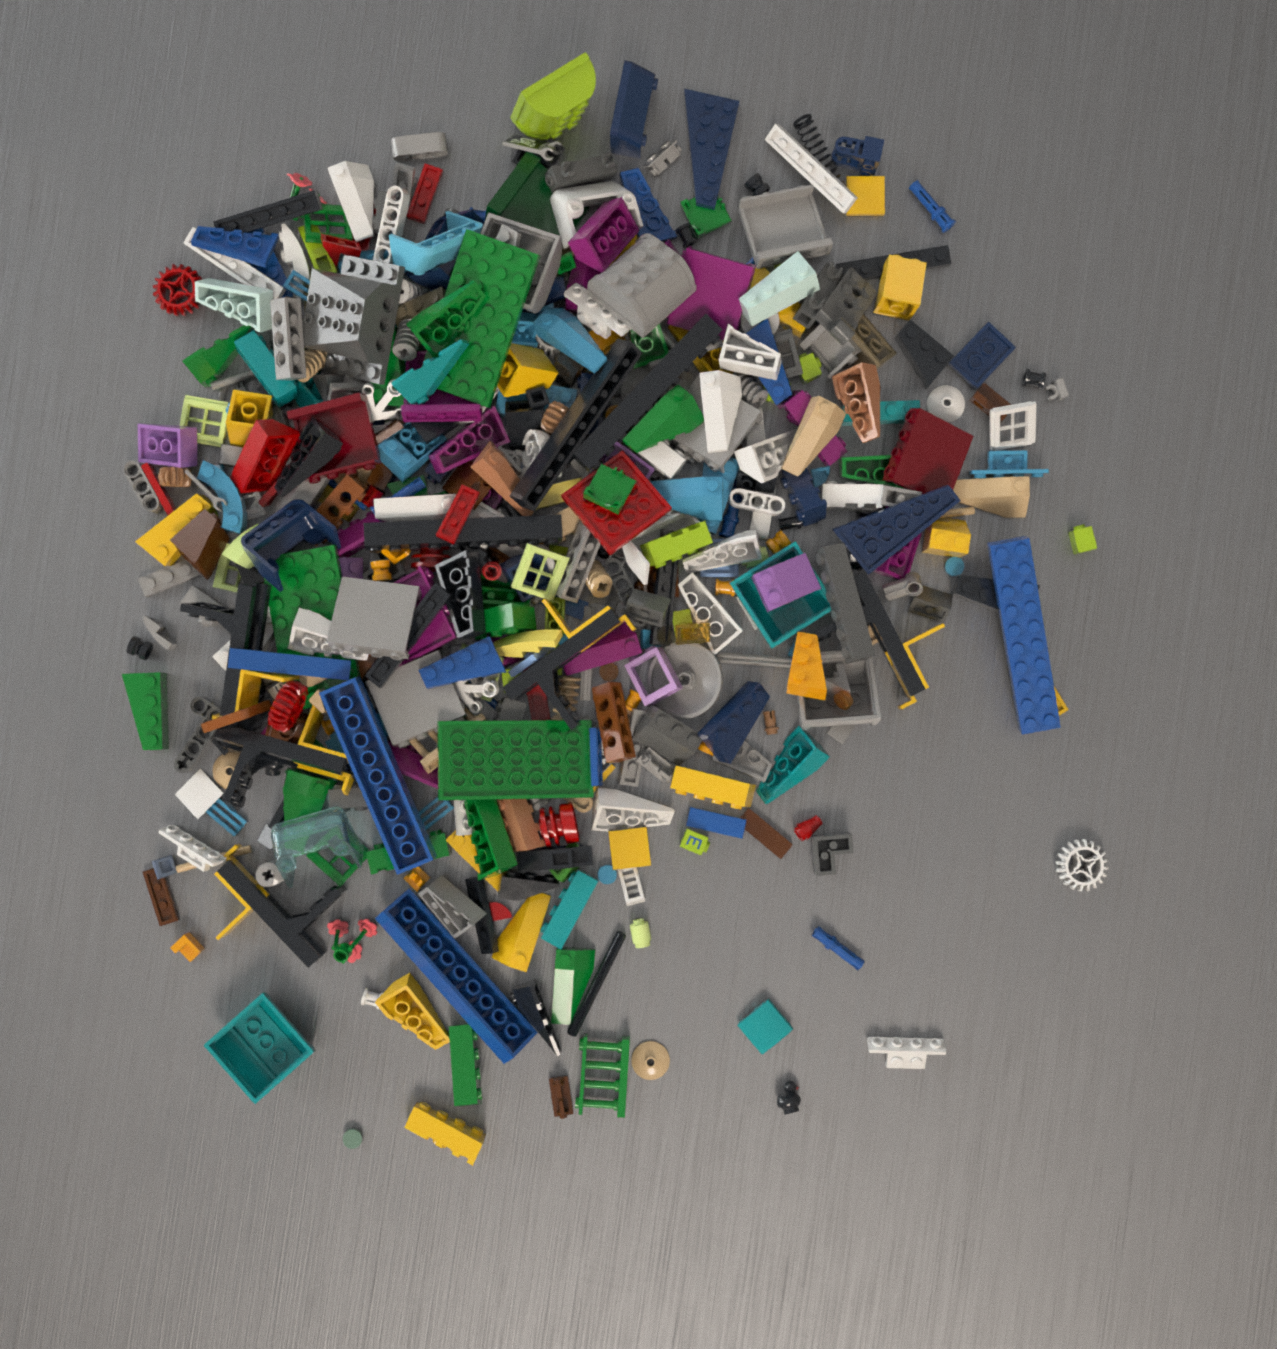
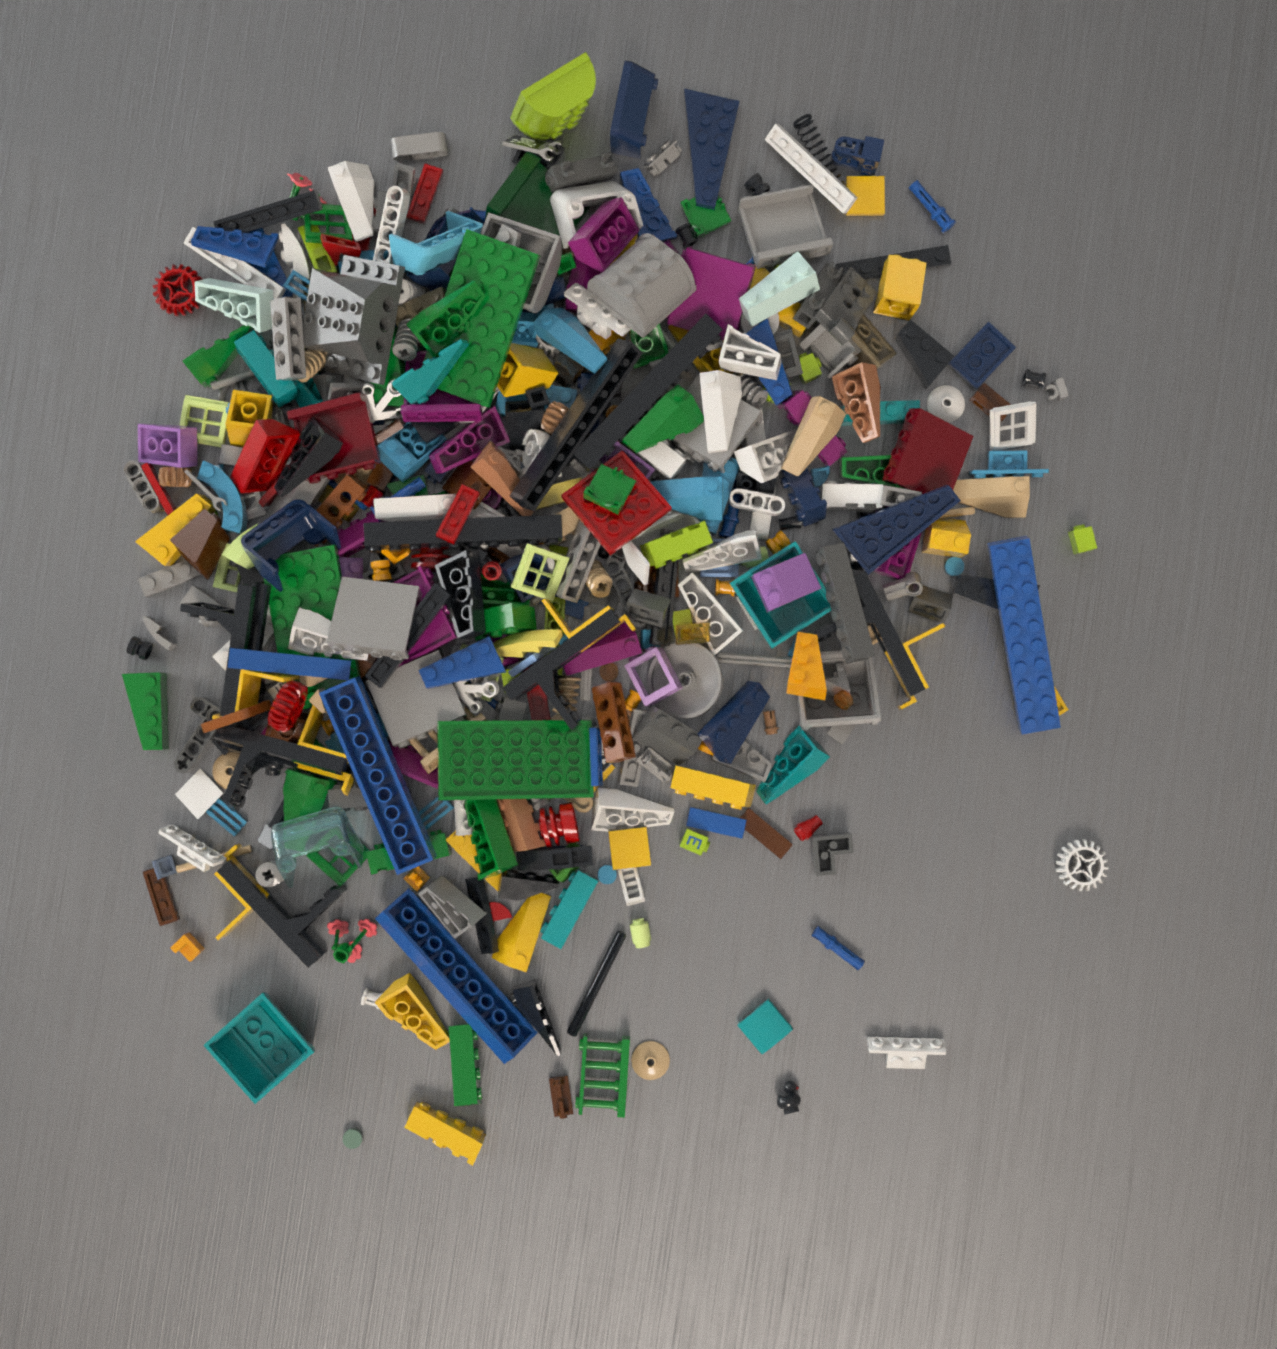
green wedge [551,947,596,1025] -> none

